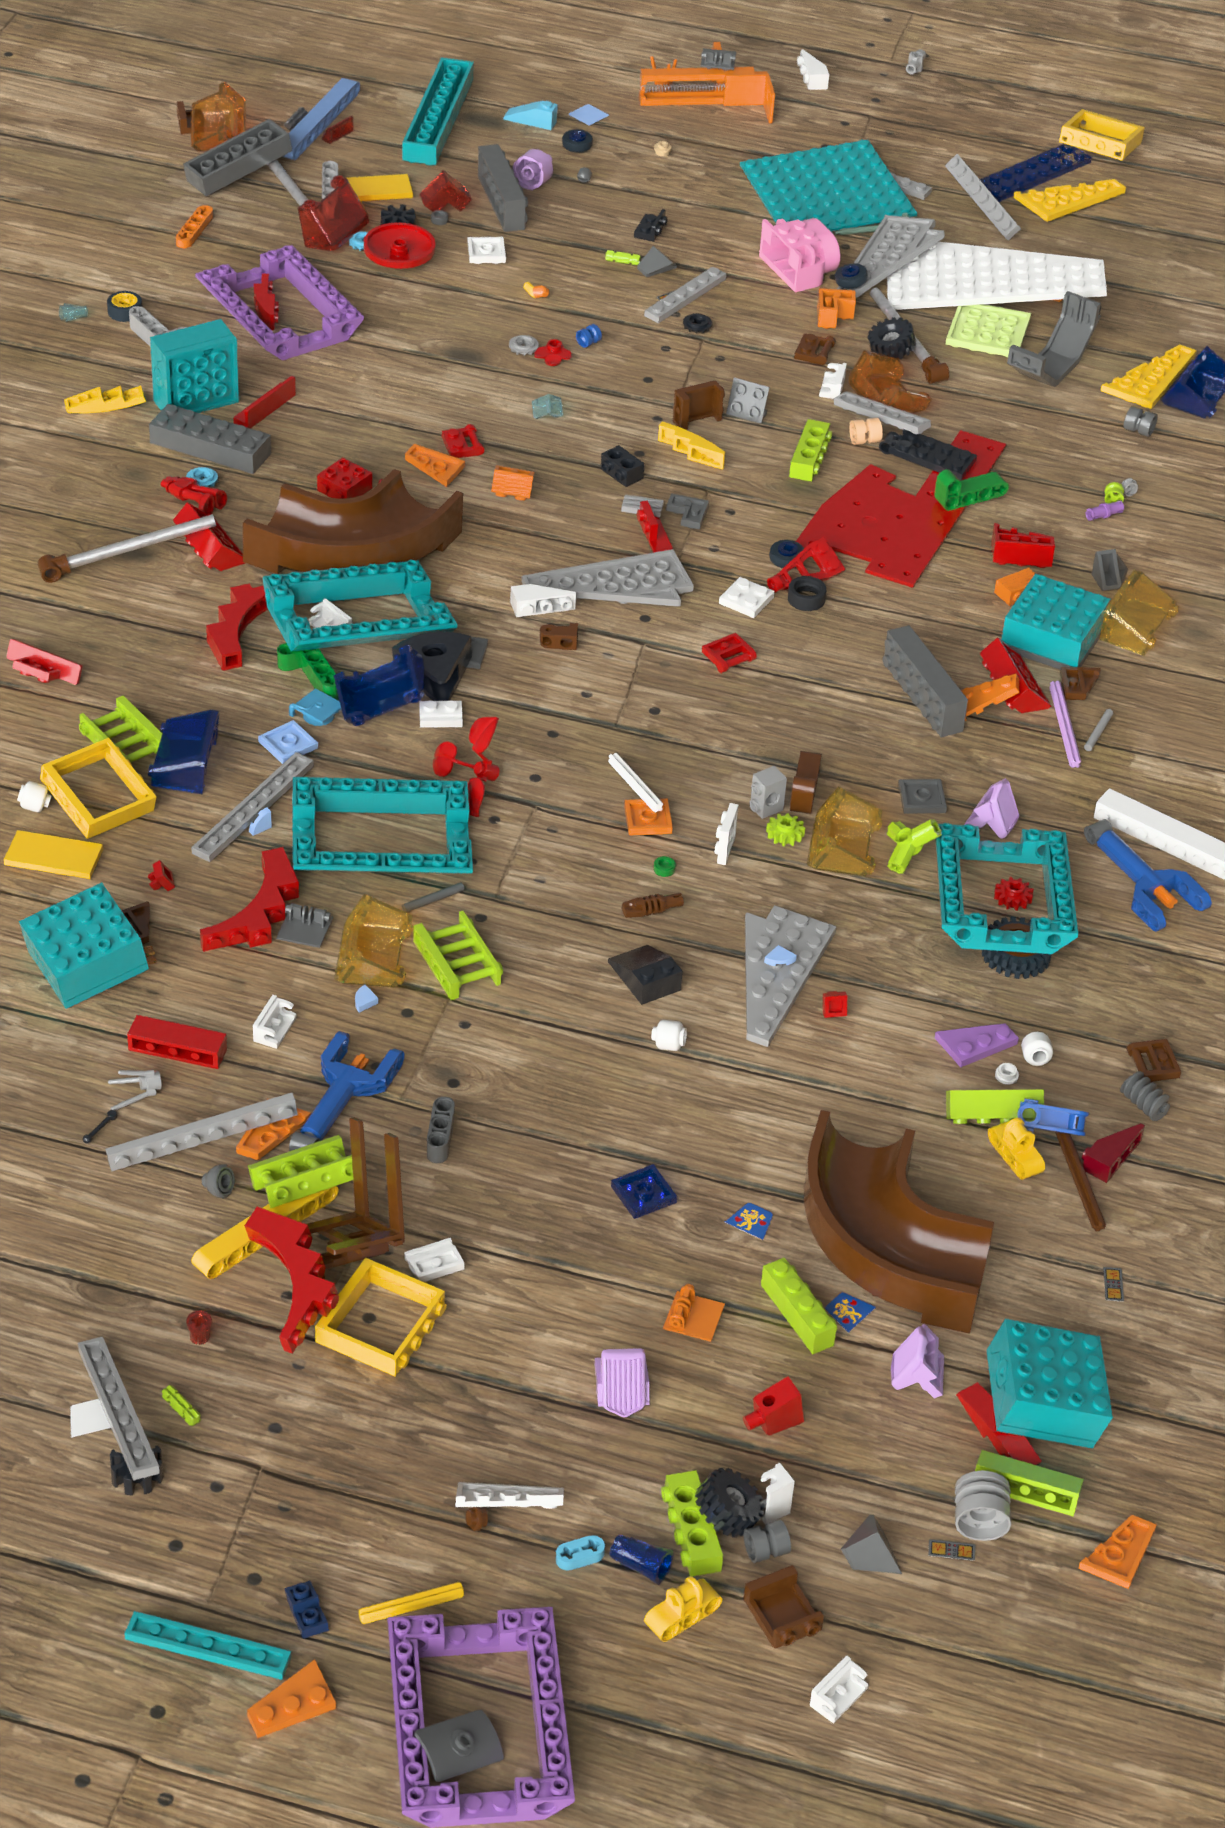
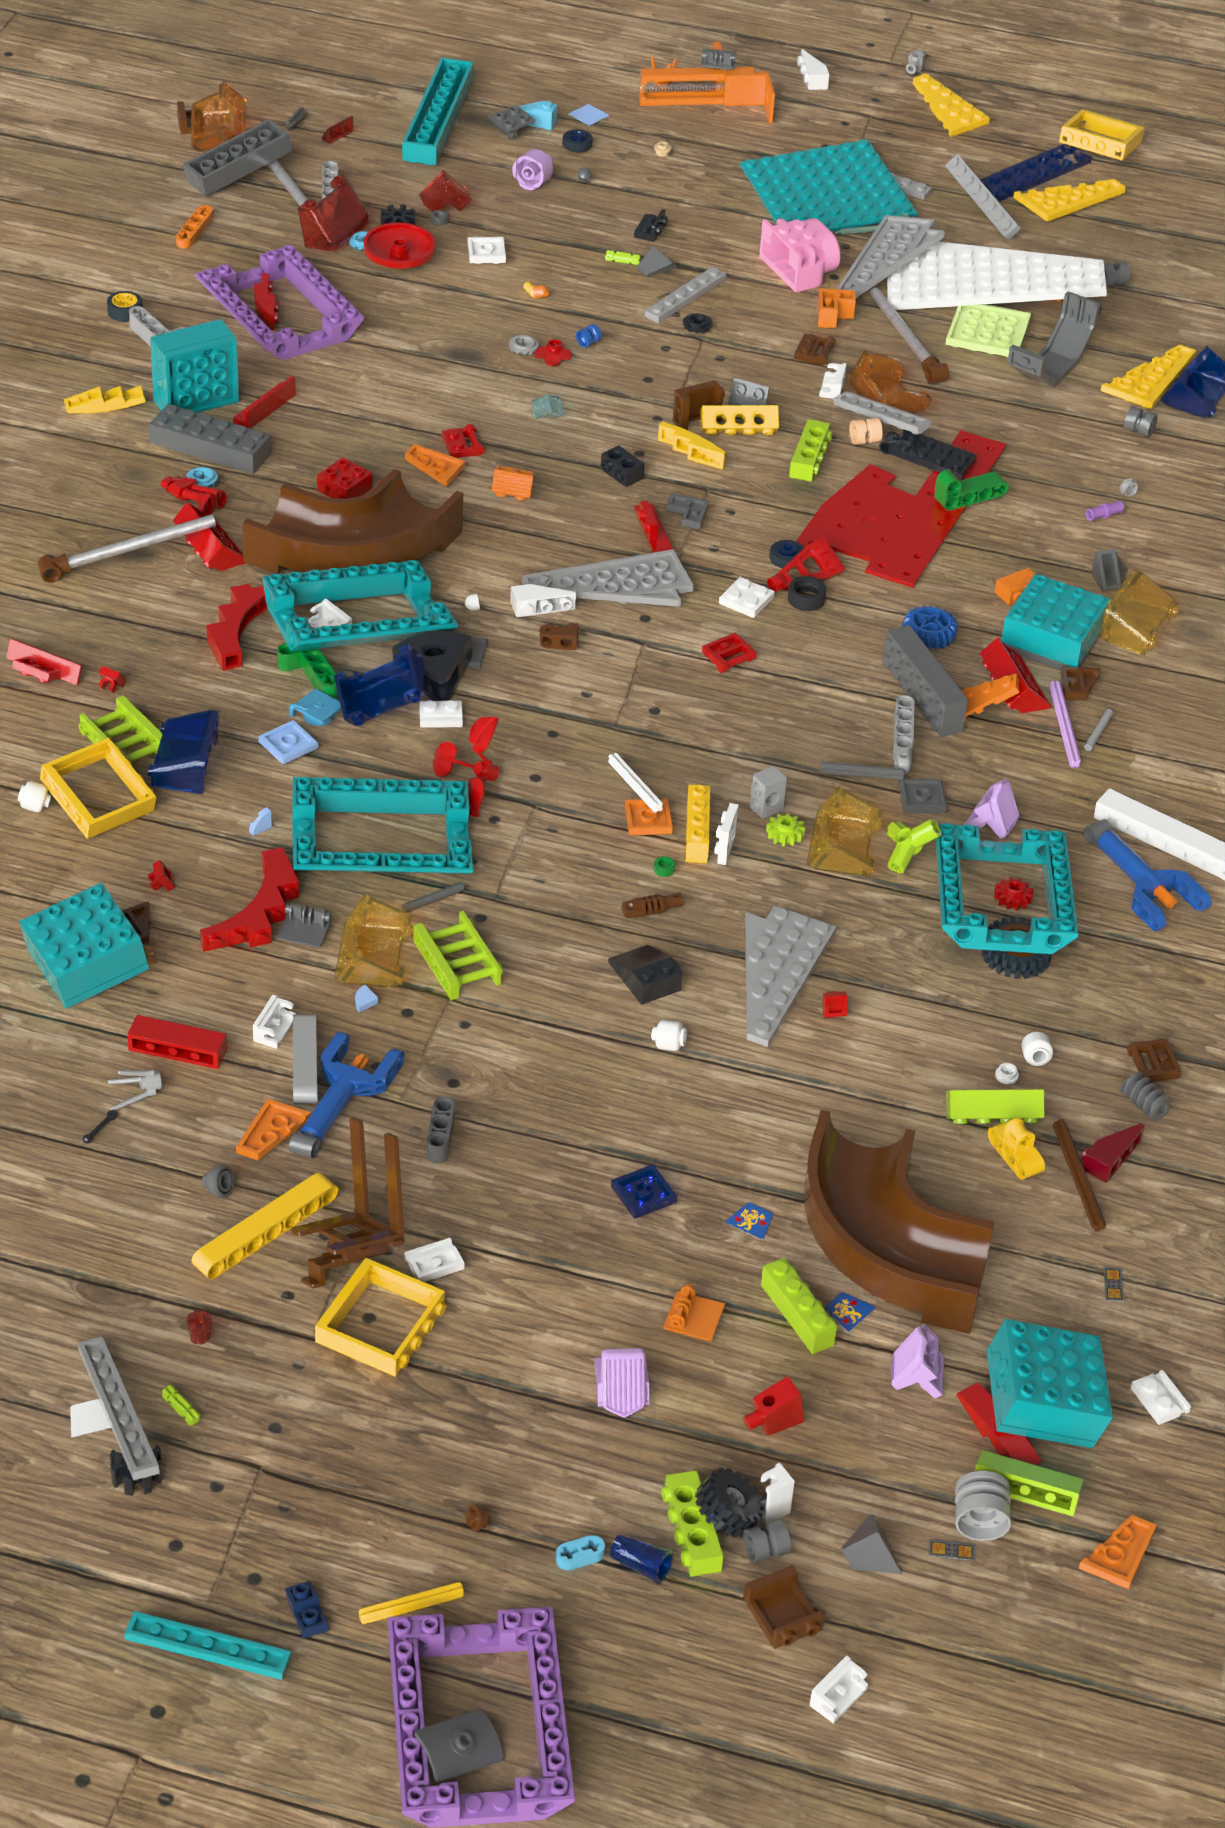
yellow tile [4,830,103,879] -> none
clear light blue cone [59,303,88,322] -> none
light grey plate [105,1093,298,1171] -> none
light grey plate [192,752,314,862] -> none
red arch [244,1206,339,1354] -> none
orange wing [247,1659,336,1738] -> none
lime fence [248,1135,353,1208] -> none
medium blue beam [282,78,360,160] -> none
yellow tile [338,174,413,202] -> none
white wing [456,1482,564,1508] -> none
dark grey brick [478,144,528,232] -> none
light grey tile [621,495,664,517] -> none
yellow beam [644,1576,722,1642] -> none
light blue tile [764,945,797,966] -> none
reddish brown beam [790,751,822,814] -> none
black wheel [835,263,868,289] -> none
black bush [868,317,916,362] -> none
medium lavender wing [935,1023,1019,1067] -> none
red wedge [991,523,1055,568] -> none
piece [1017,1099,1089,1136] -> none
lime wheel [1104,482,1124,504] -> none
none -> red tile [99,666,126,693]
none -> light grey beam [293,1014,317,1104]
none -> white hinge [465,594,480,611]
none -> dark grey hinge [489,105,536,140]
none -> yellow brick [685,784,710,863]
none -> yellow brick [700,405,779,435]
none -> dark grey axle [820,762,905,780]
none -> light grey piece [892,695,915,774]
none -> blue gear [902,605,958,650]
none -> yellow wing [913,74,990,137]
none -> dark grey wheel [1104,261,1130,287]
none -> white plate [1131,1370,1191,1425]

